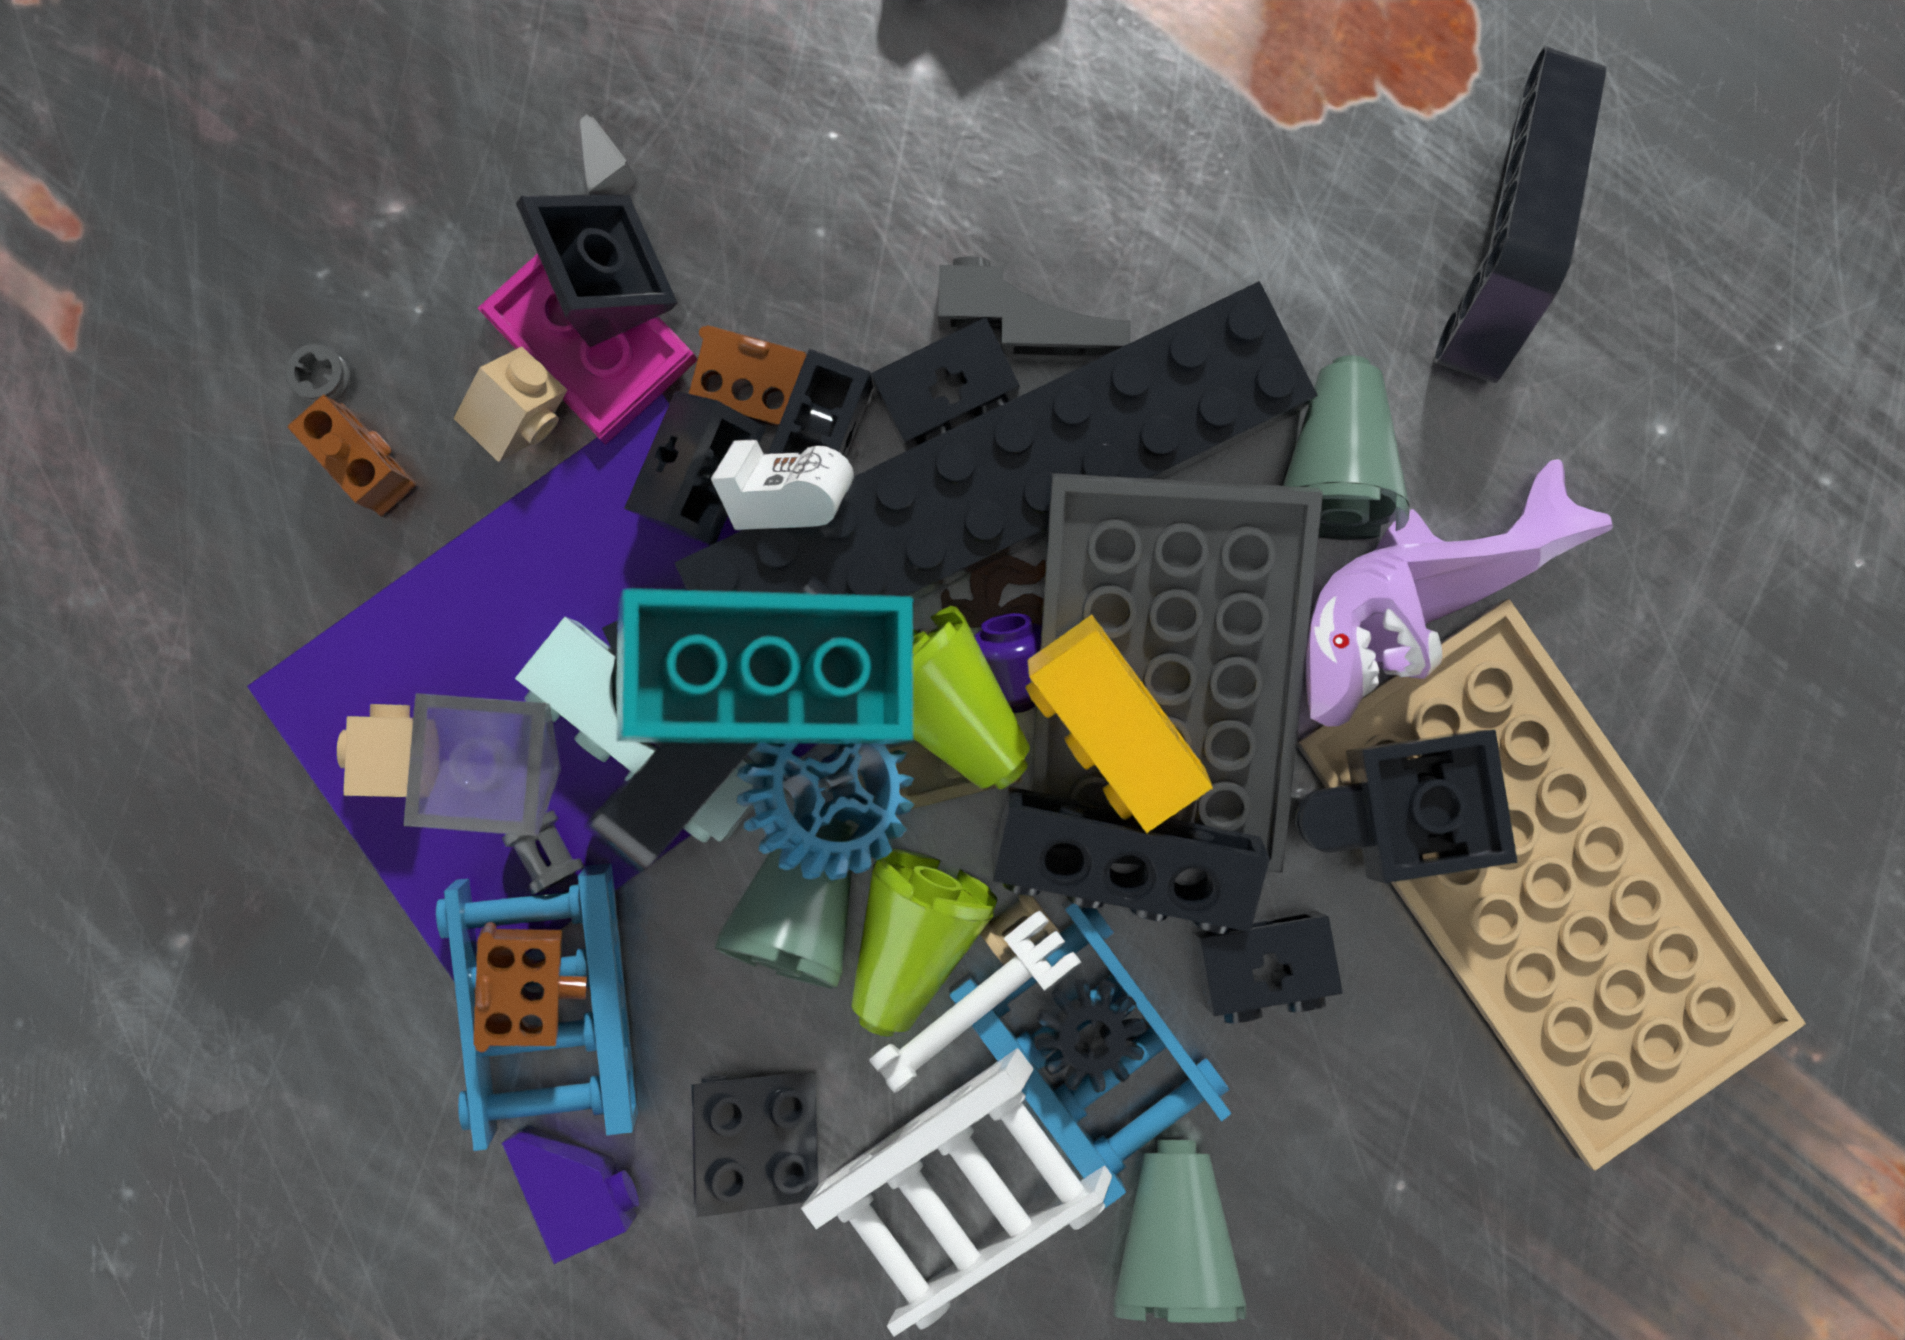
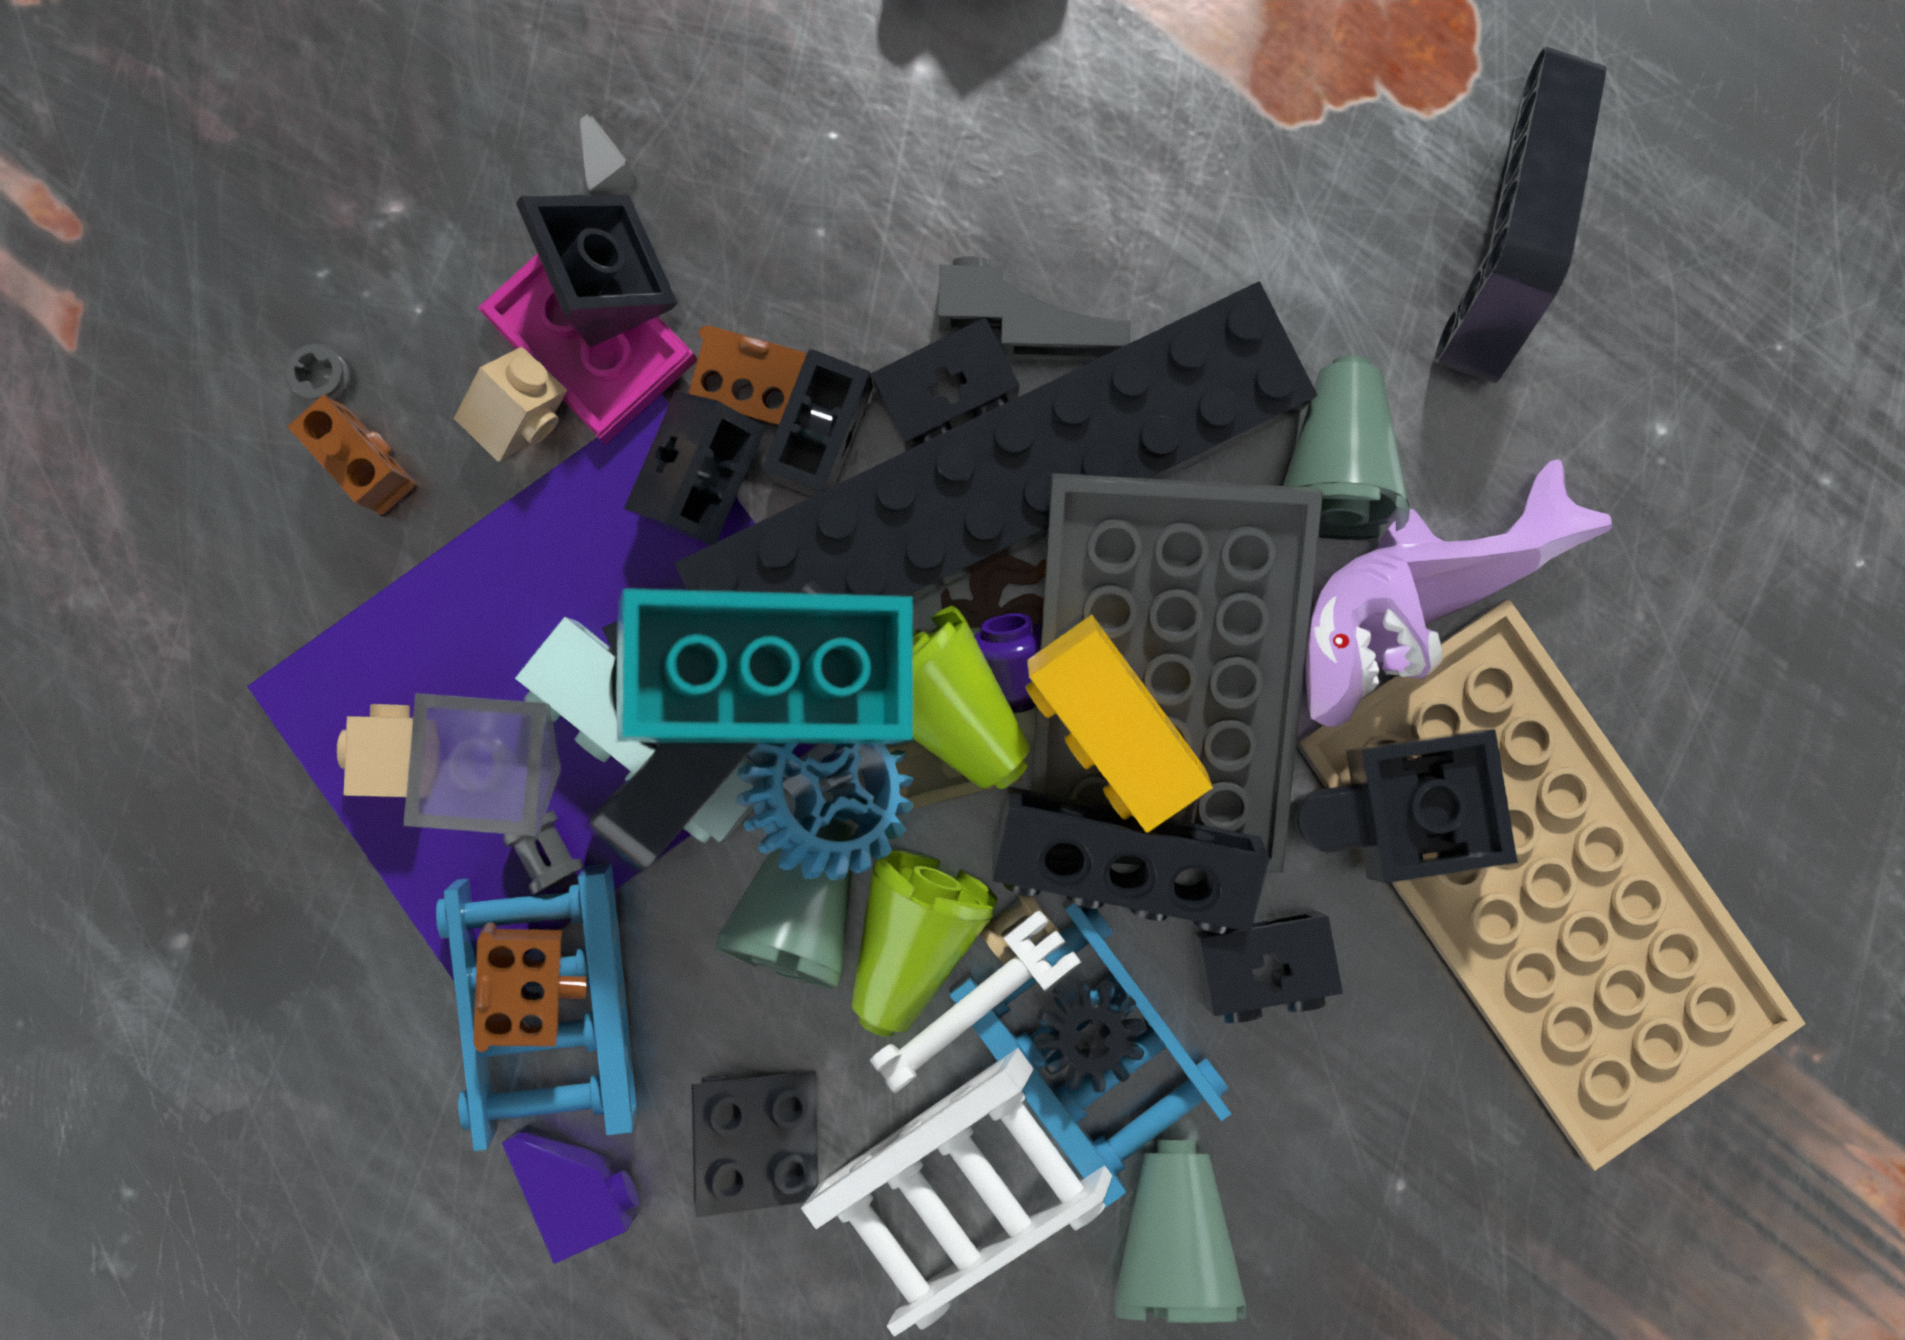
white leg [711,440,854,530] -> none

